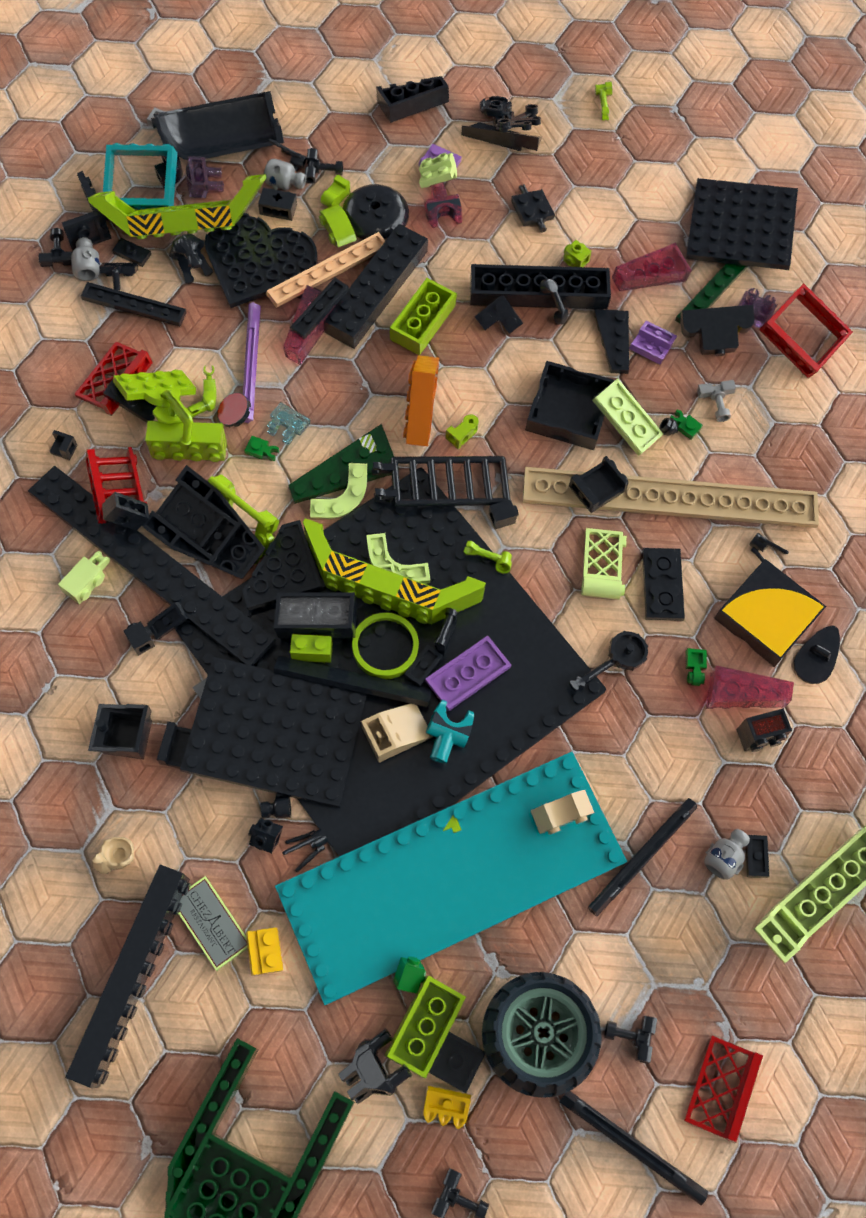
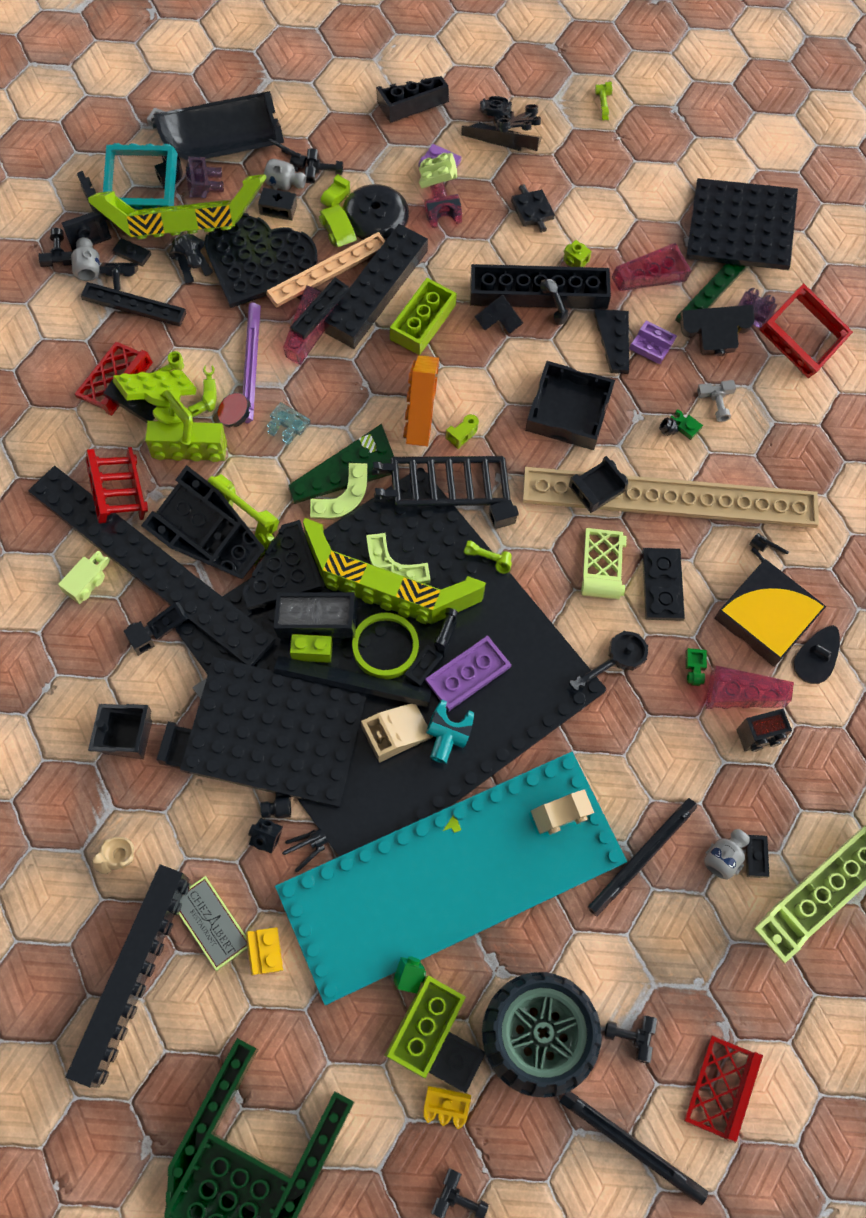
black panel [50,430,78,460] -> none
black brick [102,492,149,531] -> none
green plate [244,436,280,461] -> none
black connector [339,1028,412,1104] -> none
yellowish green tile [592,379,663,456] -> none
none -> lime brick [155,351,184,372]

